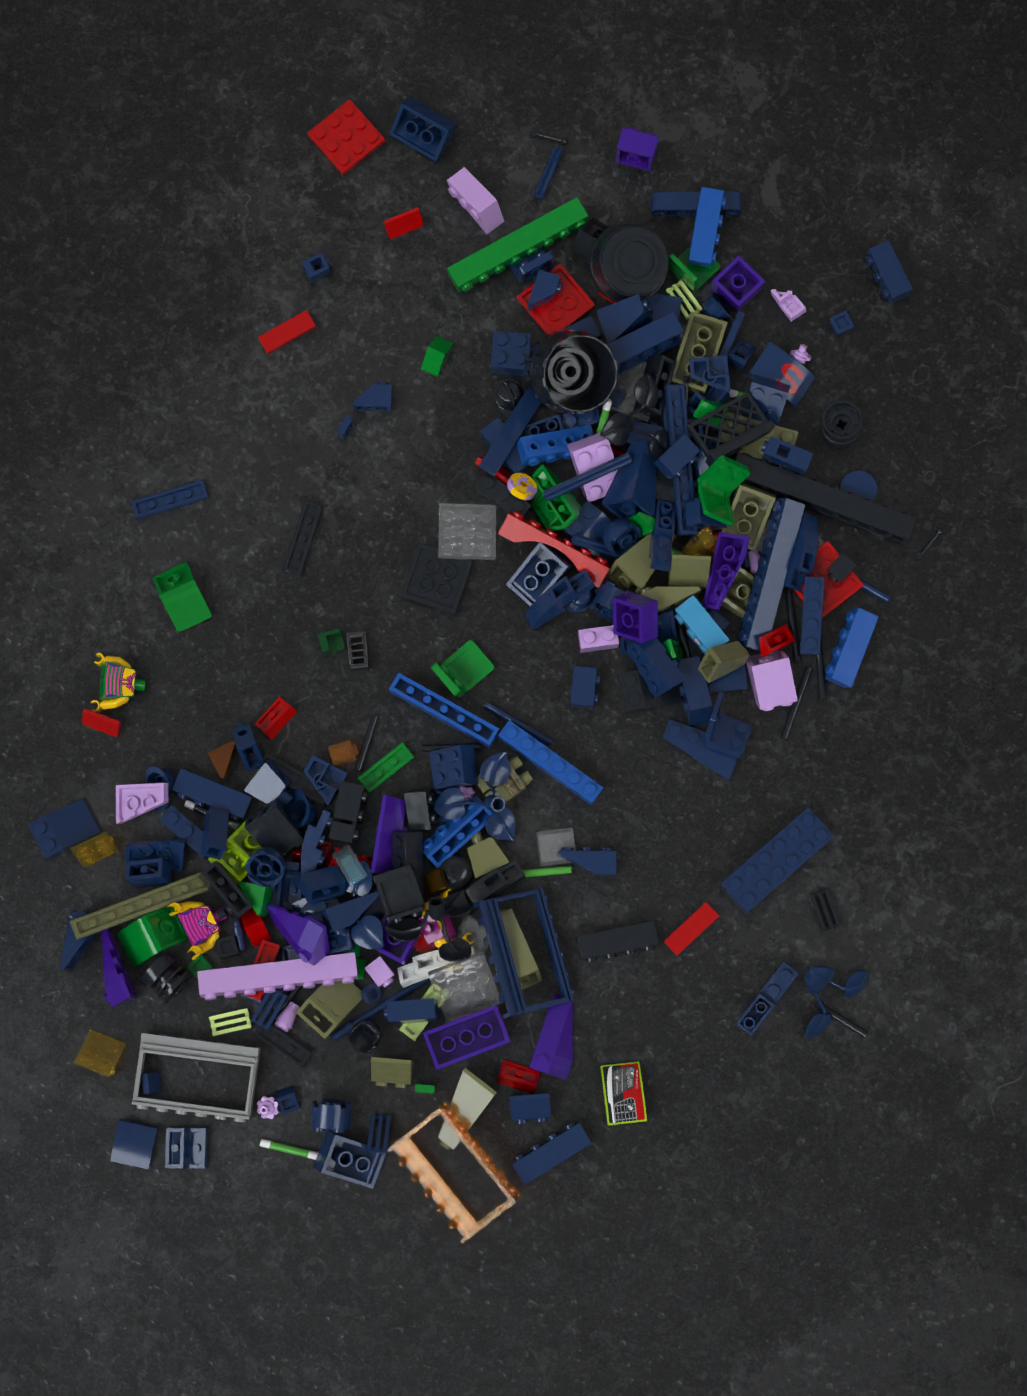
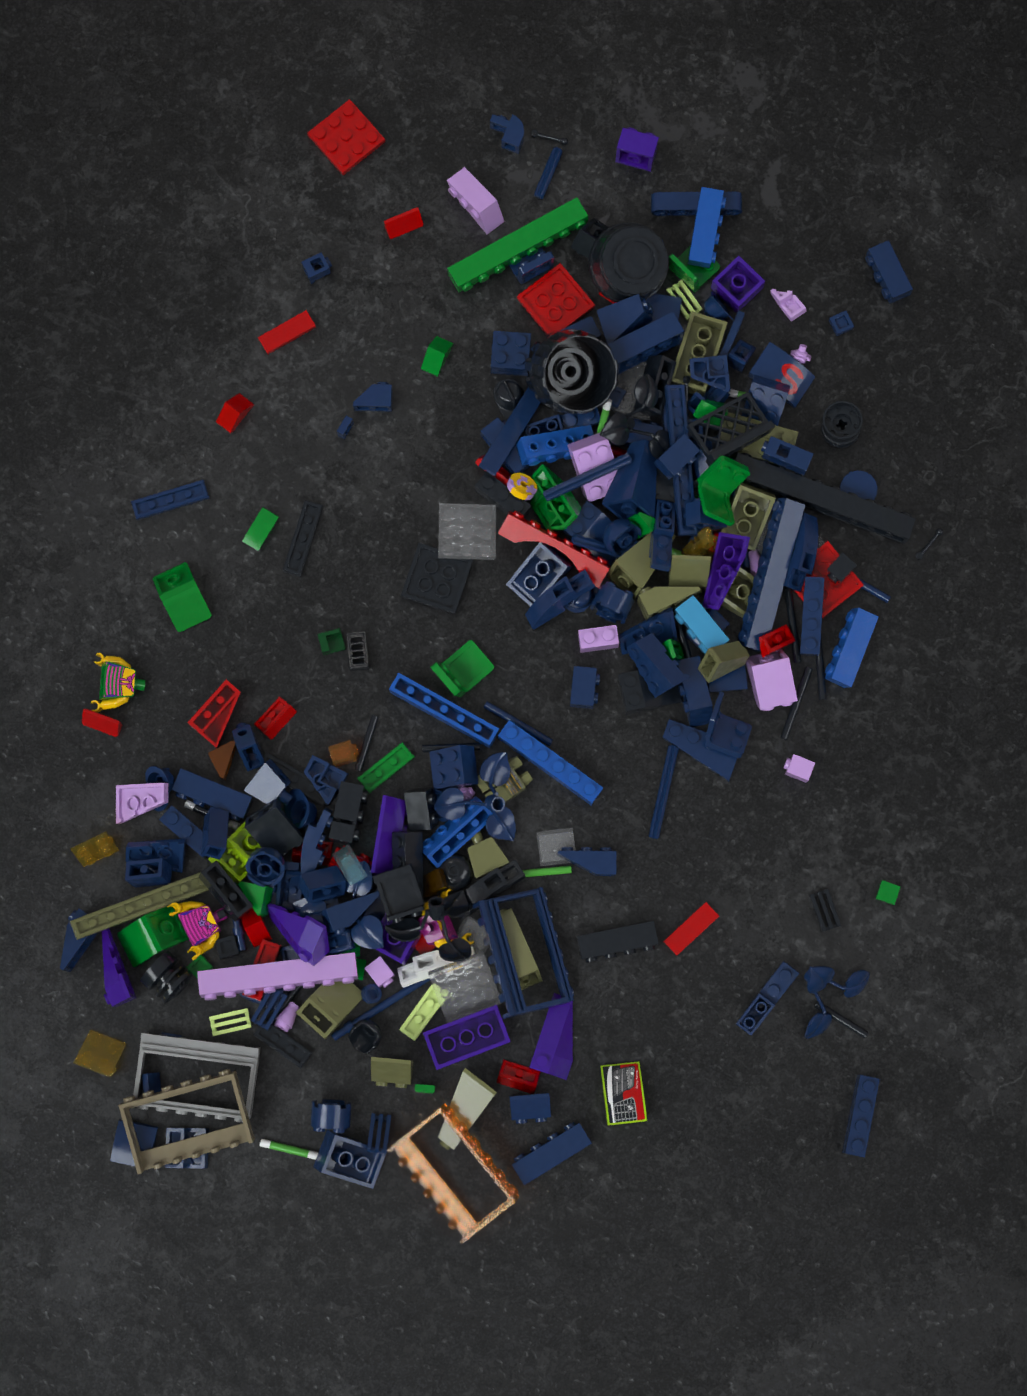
dark blue slope [28,799,101,860] -> none
lavender plant [257,1096,279,1119] -> none
dark blue slope [275,1086,301,1115] -> none
dark blue brick [384,998,439,1024] -> none
dark blue slope [389,97,457,162] -> none
dark blue slope [527,269,563,311] -> none
dark purple brick [613,592,658,643] -> none
dark blue brick [720,807,834,914] -> none
none -> dark tan window [118,1069,255,1174]
none -> red wedge [187,679,241,749]
none -> red slope [216,393,254,434]
none -> green slope [242,507,279,551]
none -> dark blue brick [490,114,524,154]
none -> dark blue axle [649,745,679,839]
none -> lavender brick [783,754,815,783]
none -> dark blue brick [842,1075,880,1158]
none -> green tile [875,880,901,905]

